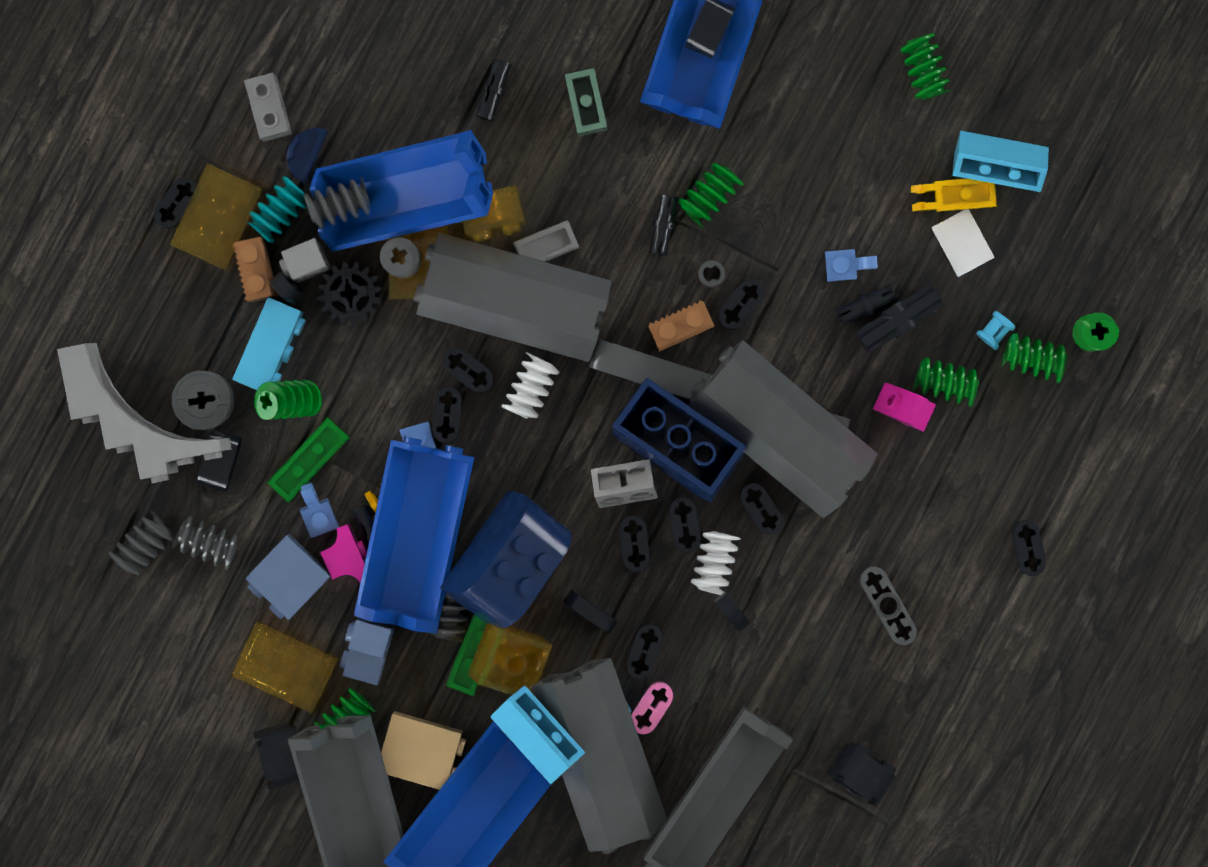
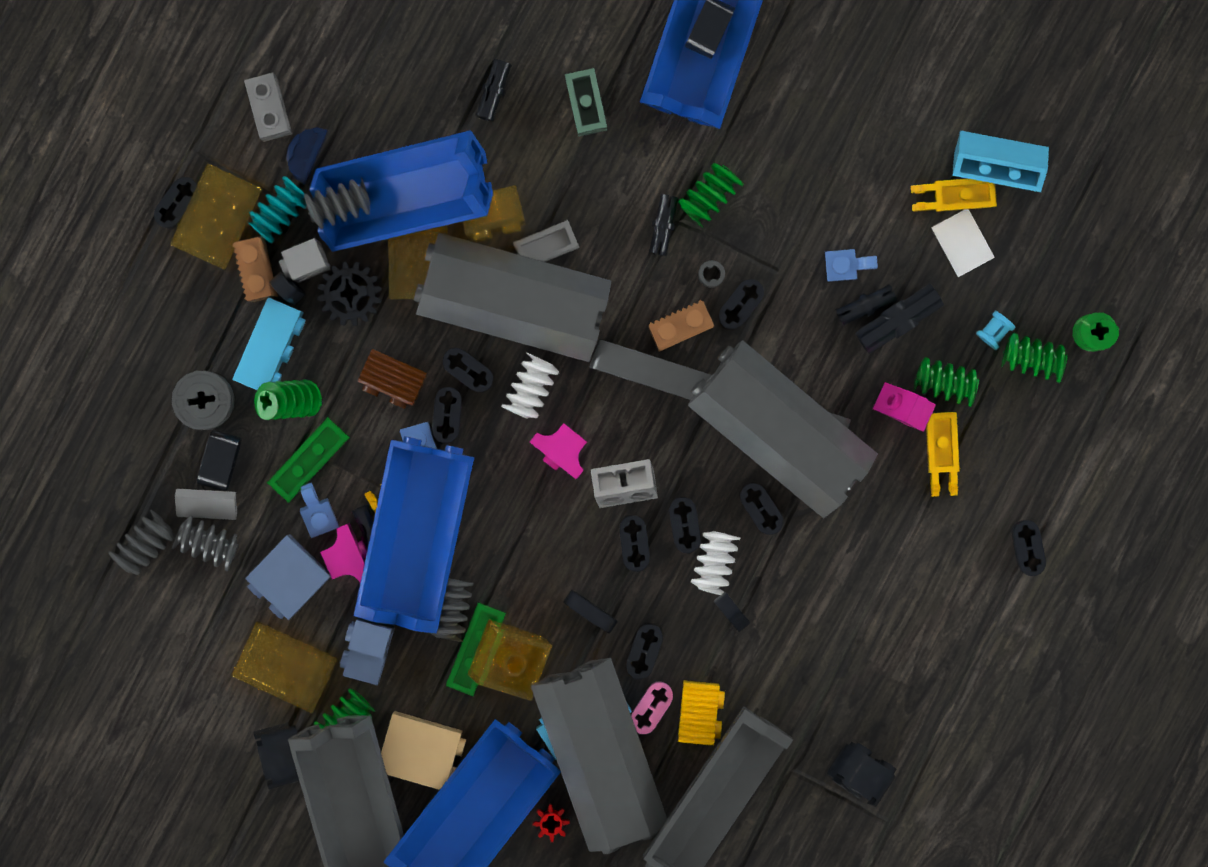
light grey arch [57,343,232,483] -> none
dark grey piece [380,237,422,278] -> none
dark blue brick [440,490,572,628] -> none
medium azure brick [490,685,585,784] -> none
dark blue brick [612,378,747,502] -> none
dark grey beam [859,566,917,645] -> none
green piece [900,33,952,100] -> none
none -> light grey tile [175,489,237,520]
none -> reddish brown brick [357,349,428,409]
none -> dark pink brick [530,423,587,479]
none -> red gear [533,803,570,842]
none -> yellow brick [678,680,725,746]
none -> yellow hinge [926,412,960,497]

